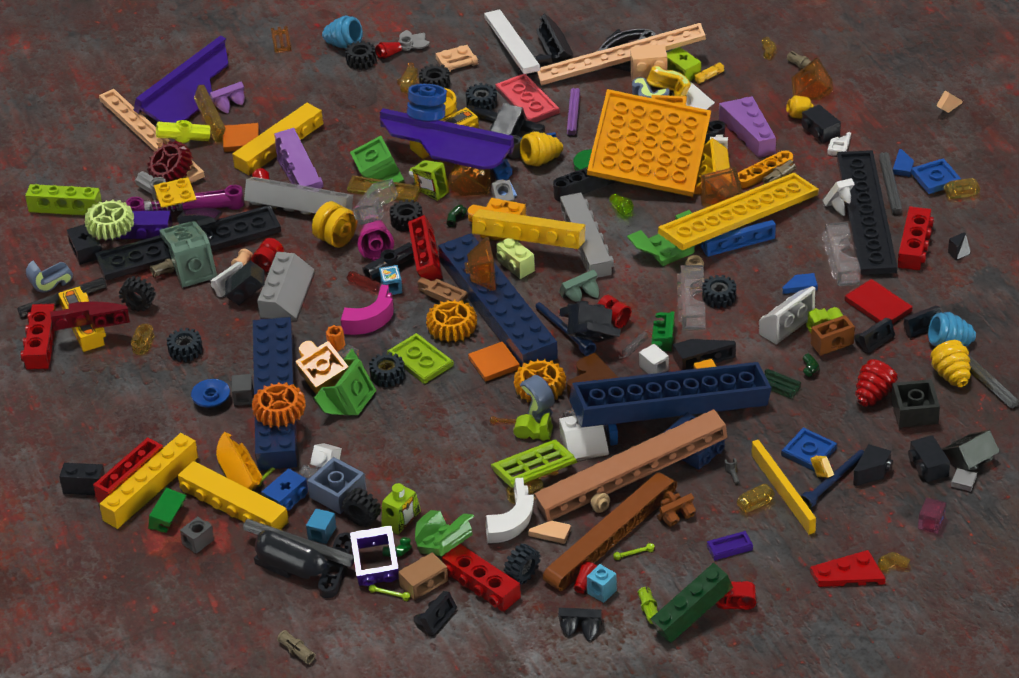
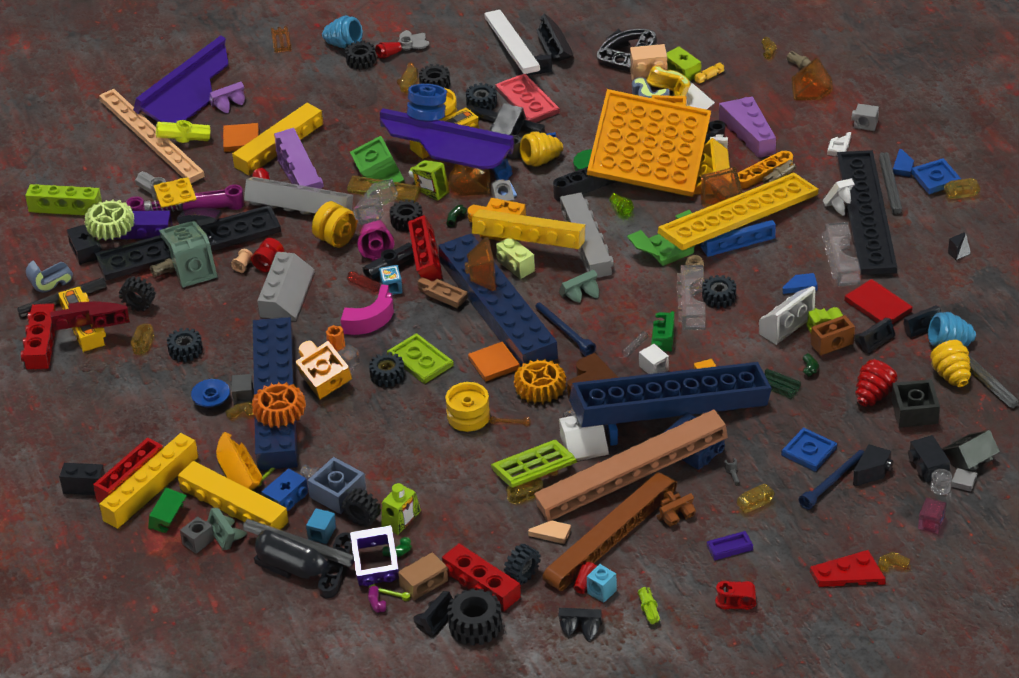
dark red gear [147,140,193,182] -> none
clear yellow tile [194,85,226,142] -> none
white tile [210,262,243,297] -> none
black brick [225,261,265,305] -> none
dark tan pin [277,630,316,664] -> none
white brick [310,443,342,468] -> none
bright green piece [314,349,377,415] -> none
bright green piece [415,510,474,556] -> none
light orange gear [426,299,477,343] -> none
light nougat plate [436,45,478,72] -> none
white arch [485,478,534,543] -> none
lime leg [513,413,553,441] -> none
sand blue animal [520,375,554,423] -> none
light nougat plate [537,23,706,86] -> none
black bracket [559,301,621,342] -> none
medium lavender axle [567,88,580,136] -> none
tan plate [591,493,610,513] -> none
red wheel [598,294,632,328] -> none
lime hinge [613,543,655,560] -> none
dark green brick [650,563,733,644] -> none
black slope [673,339,736,370] -> none
yellow tile [751,440,816,534] -> none
yellow head [786,95,814,119] -> none
black brick [801,104,841,143] -> none
yellow tile [810,455,834,478] -> none
red brick [898,206,934,270] -> none
light nougat tile [937,91,963,113] -> none
none -> sand green tile [207,508,247,550]
none -> clear yellow arm [225,402,253,419]
none -> magenta arm [368,586,386,613]
none -> yellow wheel [445,382,490,432]
none -> black tyre [447,588,502,646]
none -> light grey brick [851,104,879,131]
none -> clear wheel [931,469,952,495]

